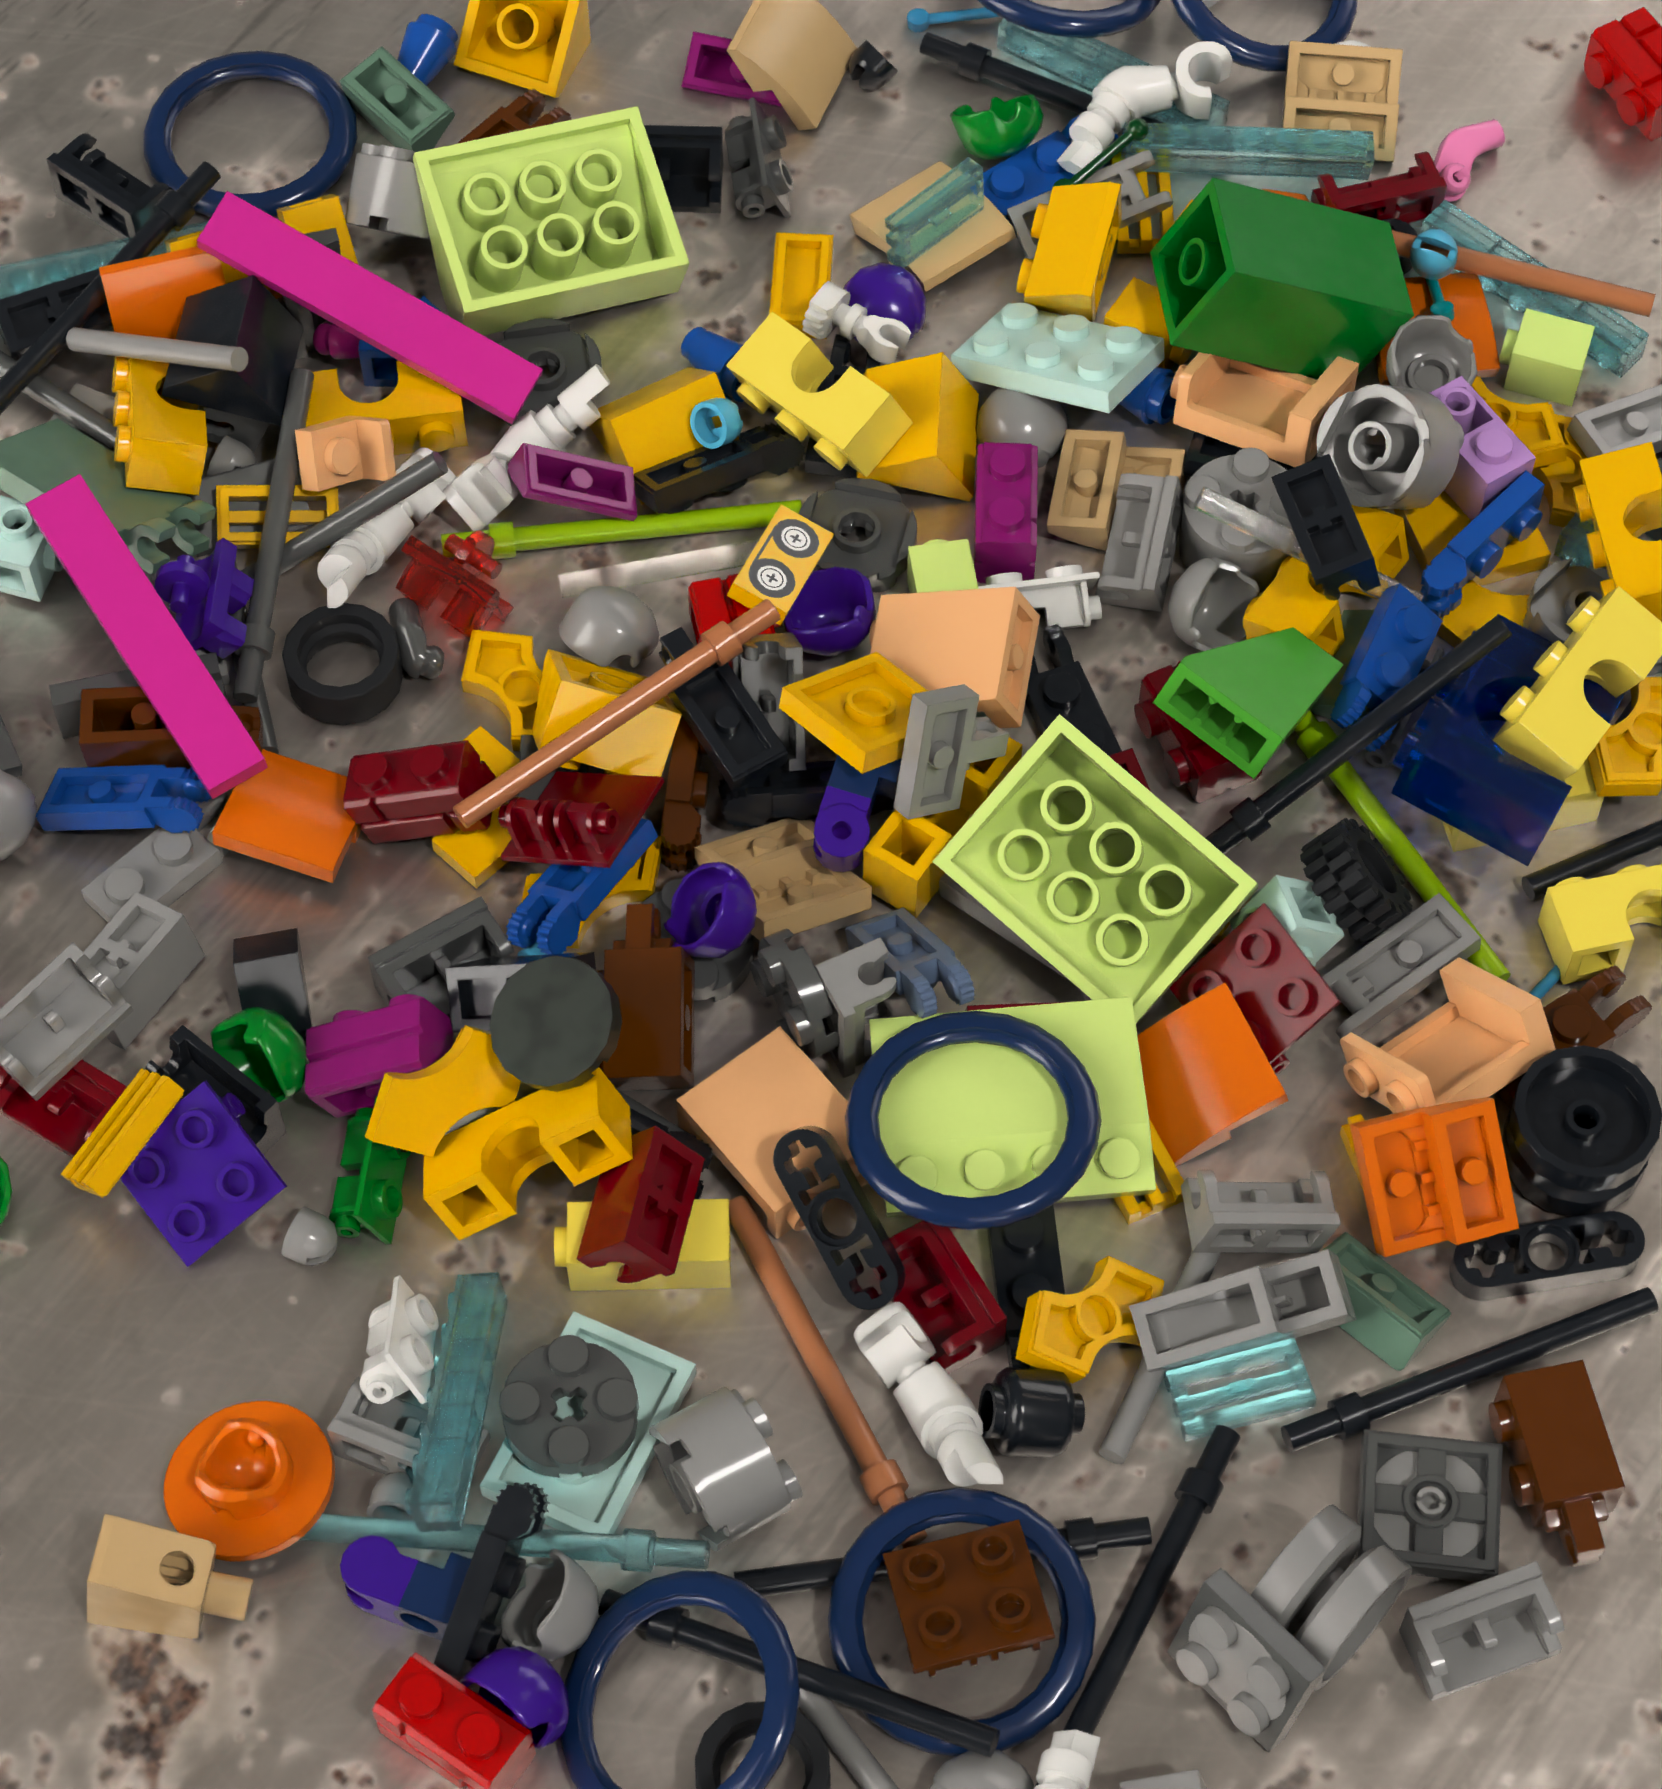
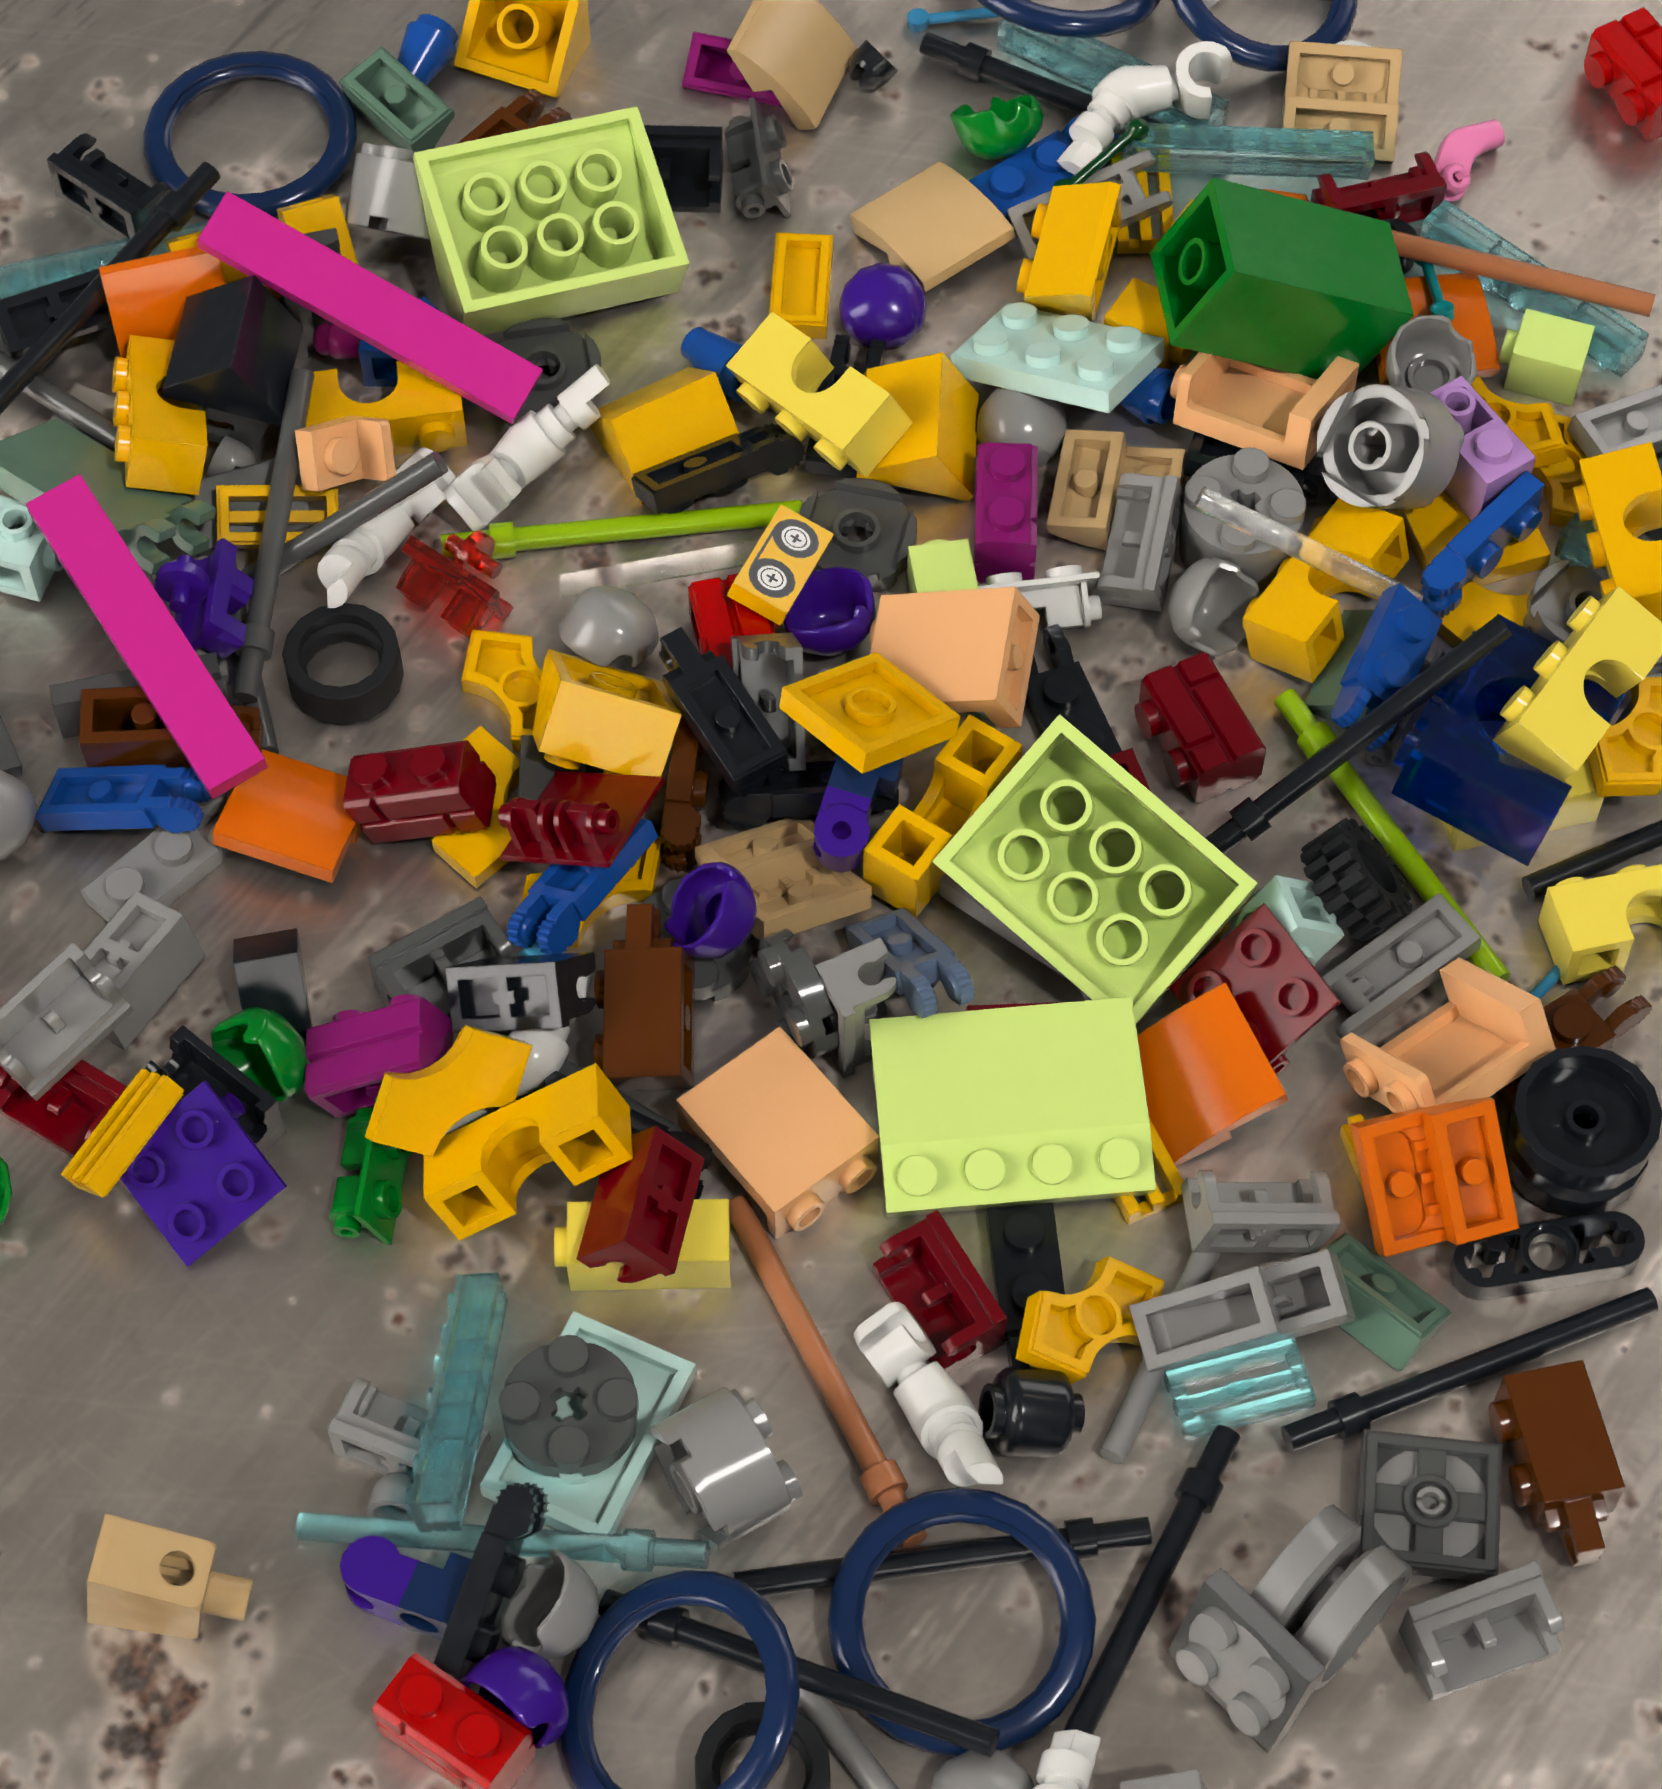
light grey bar [66,327,249,372] -> none
orange piece [164,1401,335,1562] -> none
light grey hinge [282,1207,338,1266] -> none
white hinge [360,1275,439,1404] -> none
dark grey arm [388,598,444,679] -> none
nougat bar [452,599,781,828] -> none
pearl dark grey tile [489,955,622,1092] -> none
magenta slope [508,443,637,521] -> none
medium azure hinge [690,398,743,449] -> none
black beam [773,1126,905,1310] -> none
white piece [802,281,911,364] -> none
dark blue wedge [845,1011,1102,1230] -> none
reddish brown hinge [883,1519,1055,1678] -> none
clear light blue tile [885,157,984,268] -> none
light grey hinge [893,684,1009,820] -> none
bright green slope [1153,627,1343,779] -> none
black hinge [1271,454,1381,601] -> none
medium azure hinge [1410,229,1458,280] -> none

